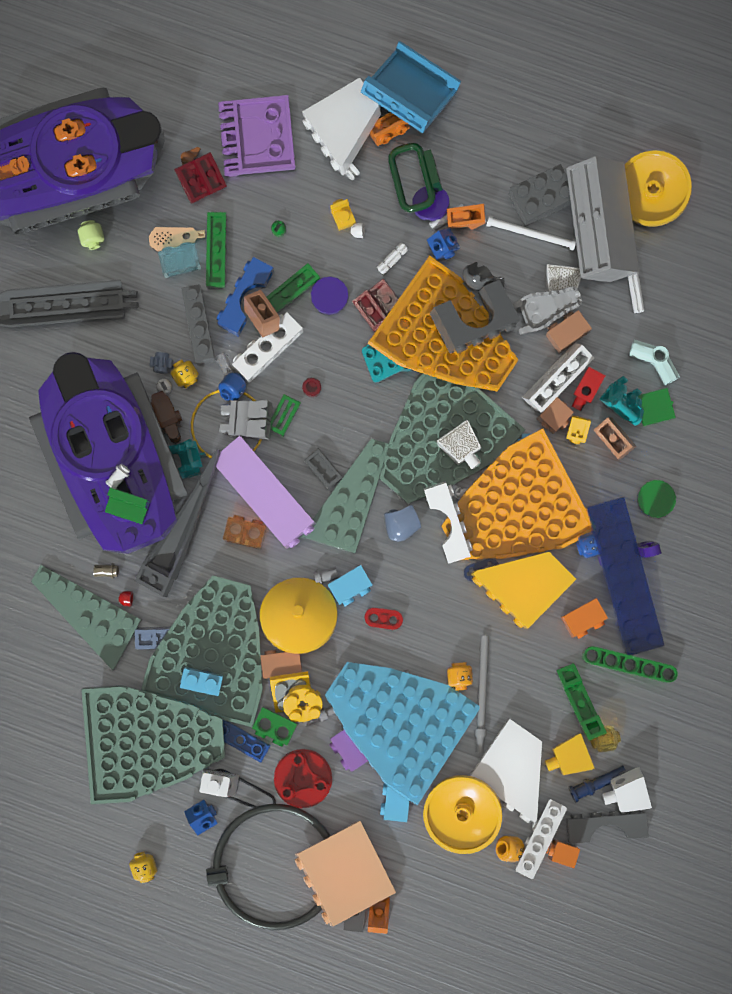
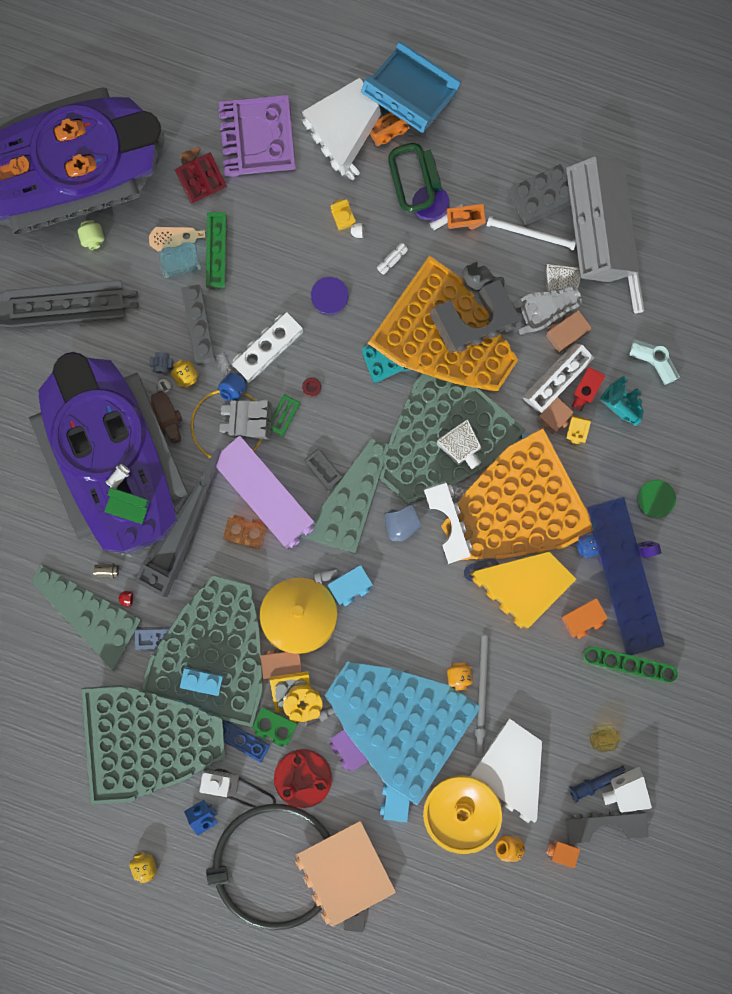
teal piece [169,439,206,480] -> none
blue arch [216,257,274,337] -> none
nougat brick [244,289,280,338] -> none
green plate [266,263,320,314] -> none
green hinge [271,220,286,237] -> none
slope [352,279,399,332] -> none
red plate [364,608,403,630] -> none
orange slope [368,897,390,934] -> none
blue brick [427,228,460,260] -> none
white bracket [516,799,567,879] -> none
yellow torso [545,733,595,775] -> none
green slope [556,663,607,741] -> none
nougat brick [594,417,636,459] -> none
yellow dish [625,150,692,227] -> none
green piece [638,388,676,426] -> none

